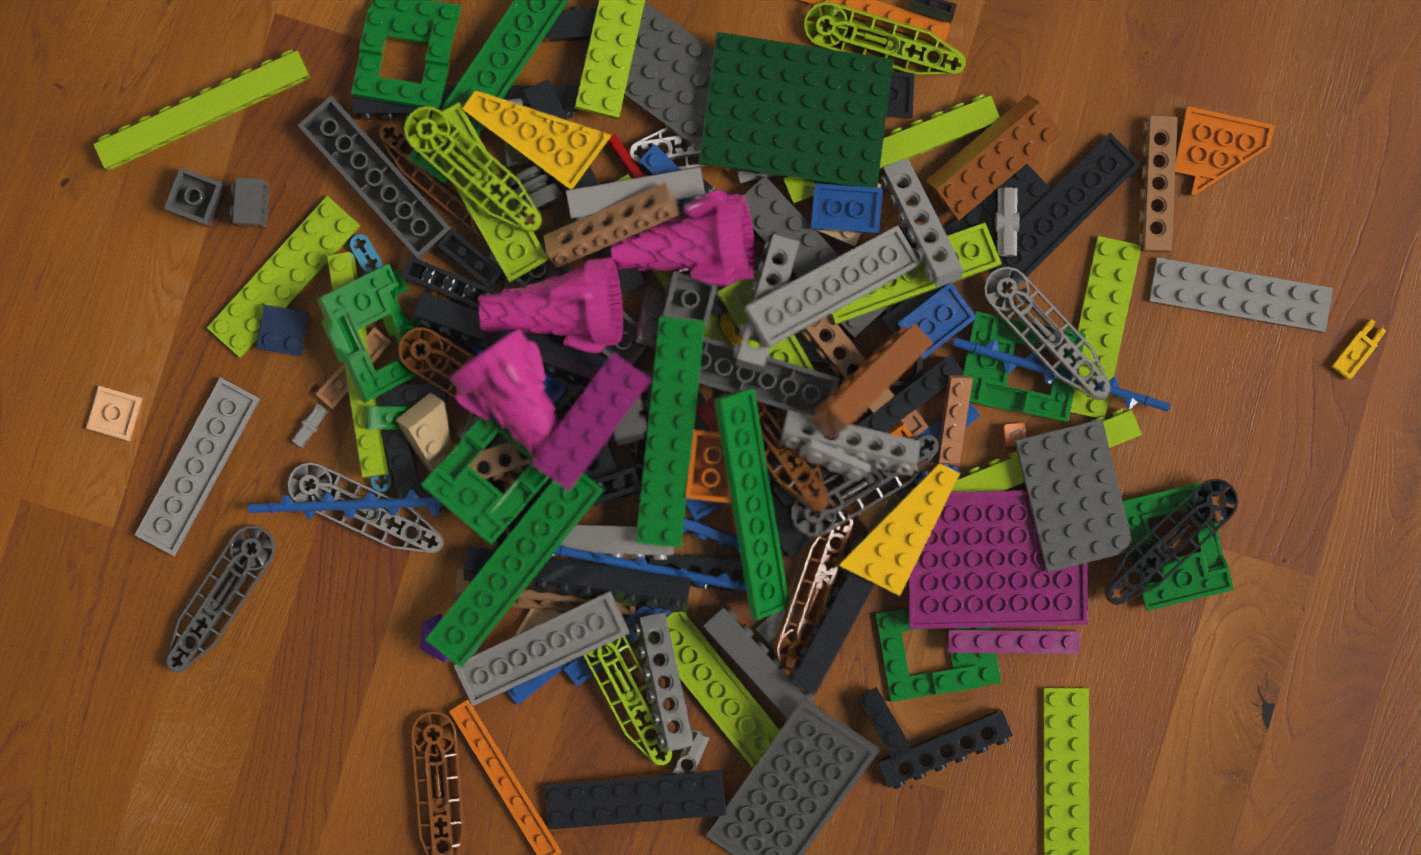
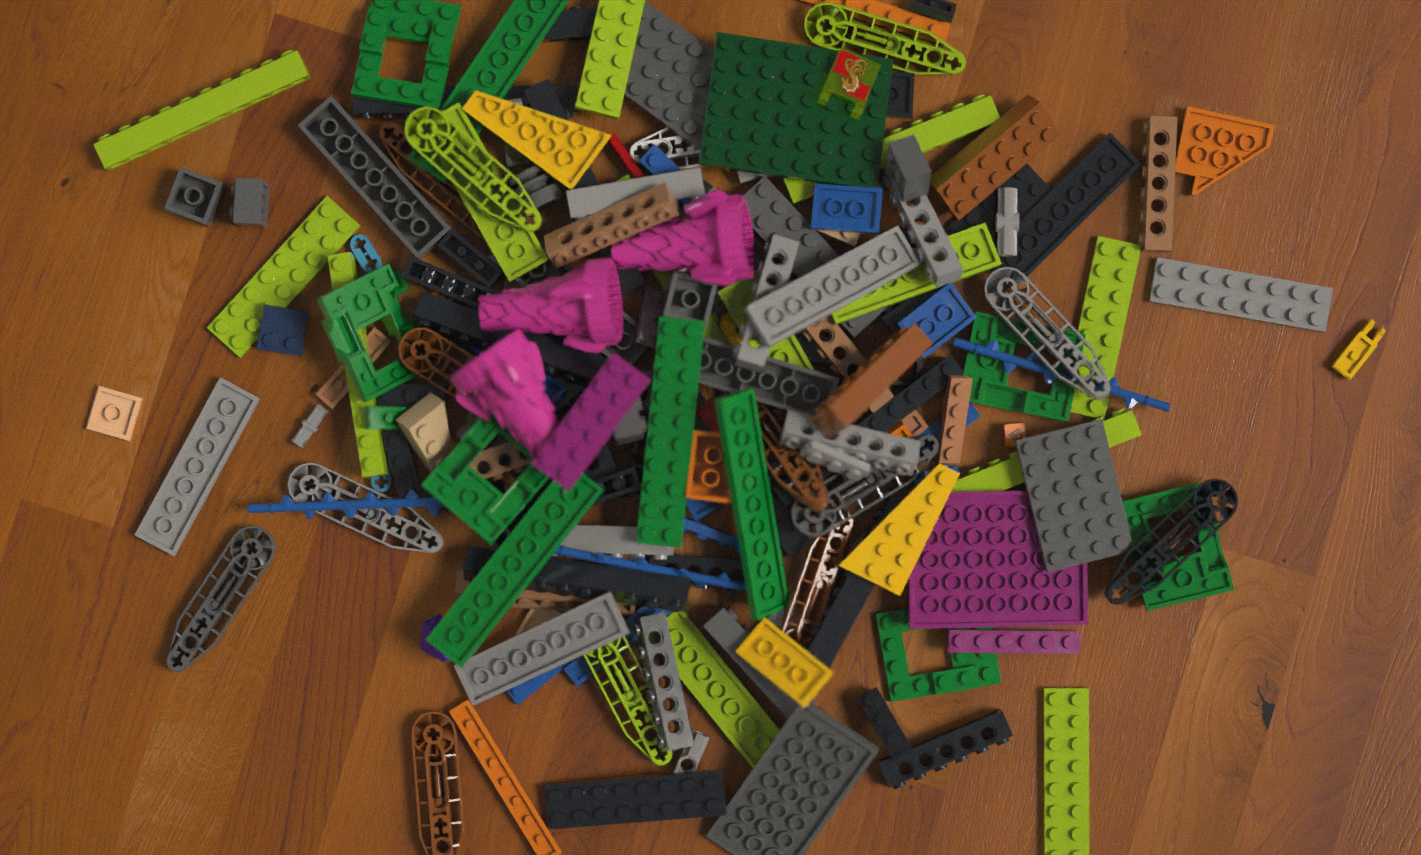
clear orange tile [857,493,902,535] -> none
none -> yellow tile [735,617,834,708]
none -> flag [817,47,881,120]
none -> dark grey brick [885,134,931,202]

